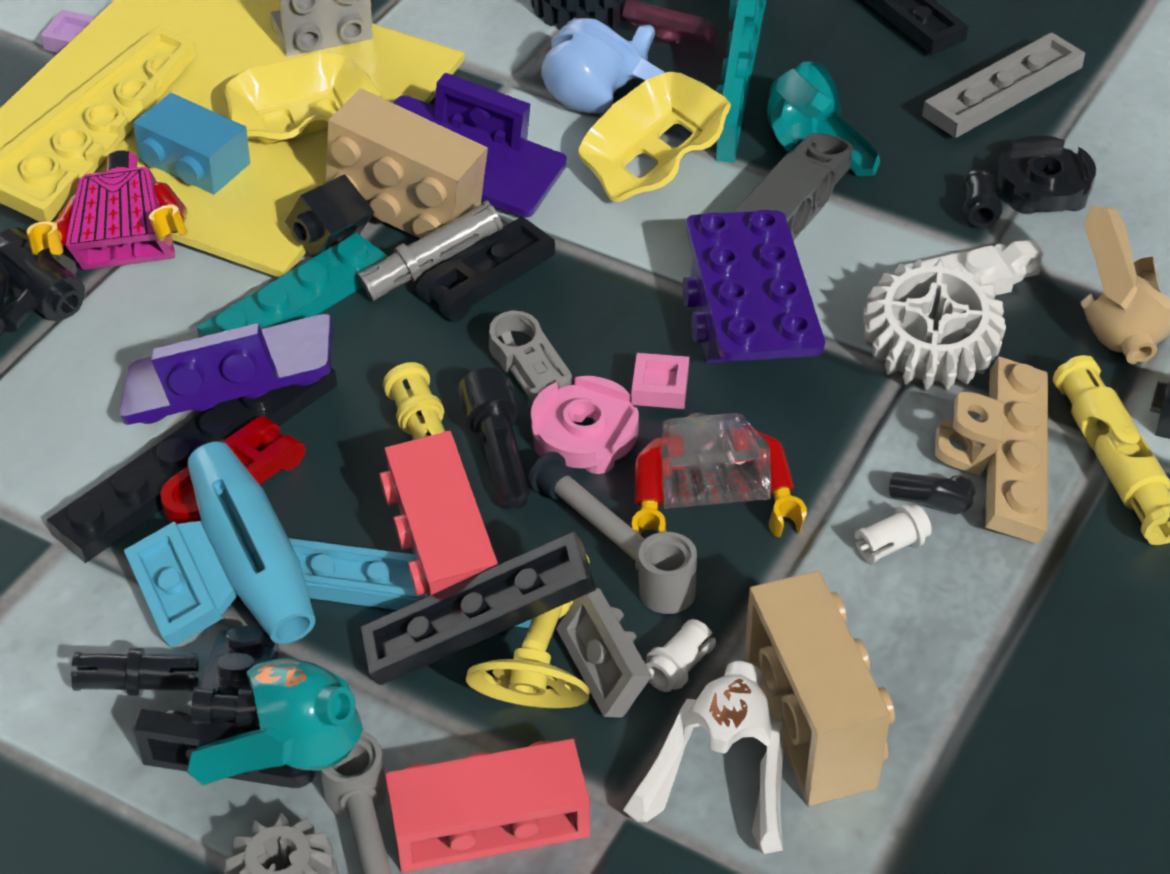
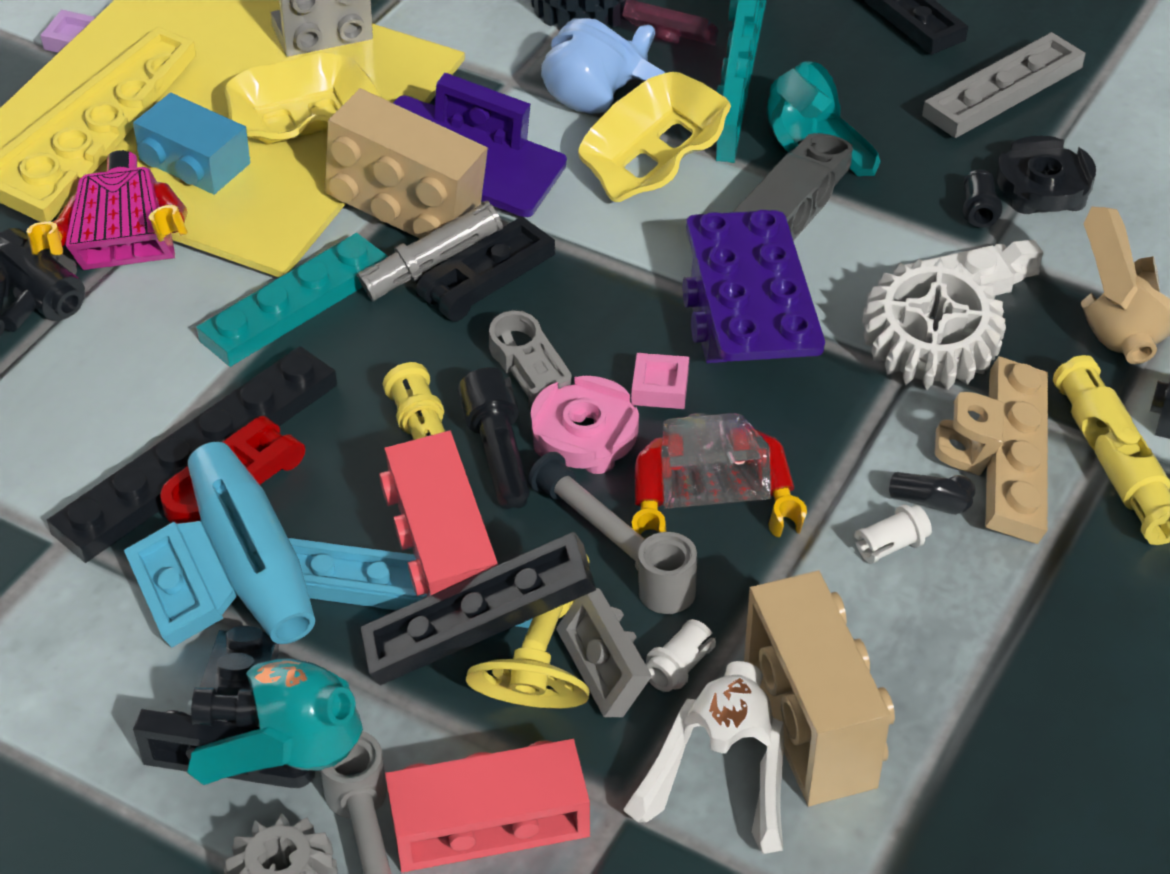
black pin [71,648,199,696] -> none
dark purple bracket [119,314,333,425] -> none
black brick [285,174,375,258] -> none

